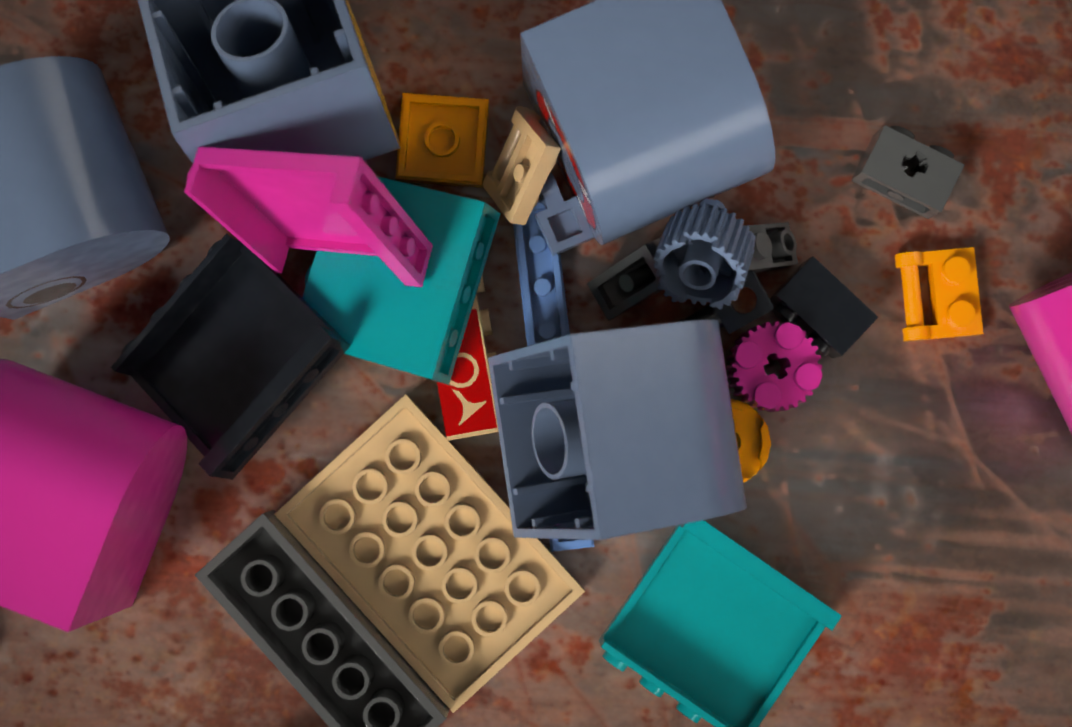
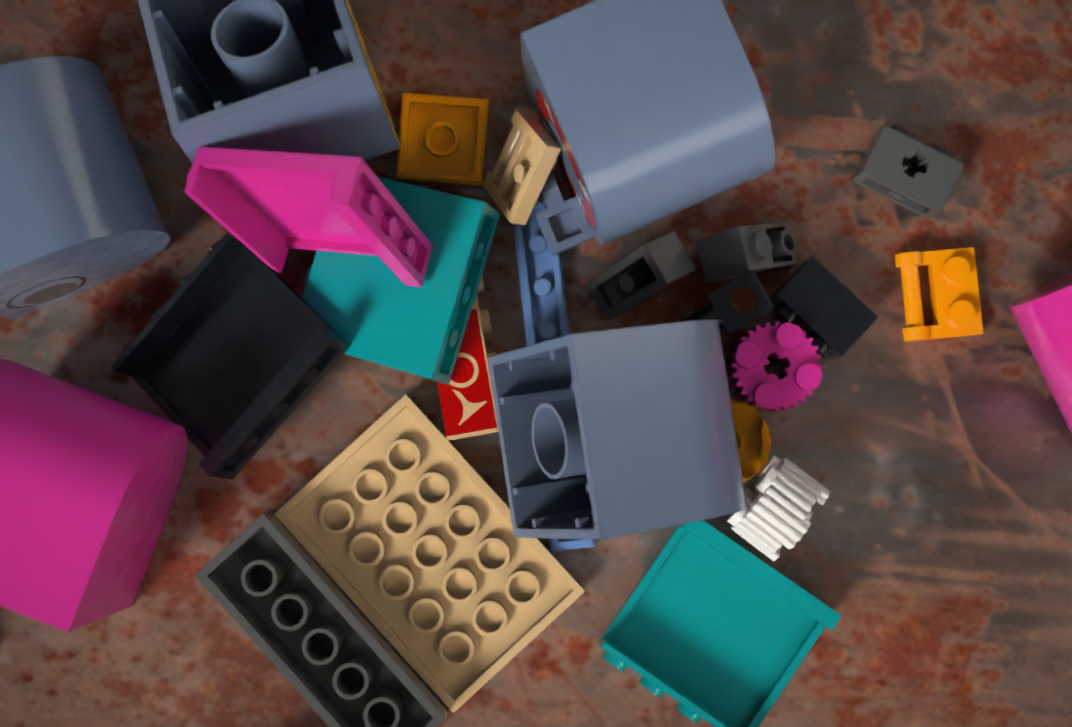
sand blue brick [654,199,756,309] -> none
none -> white brick [727,455,830,561]

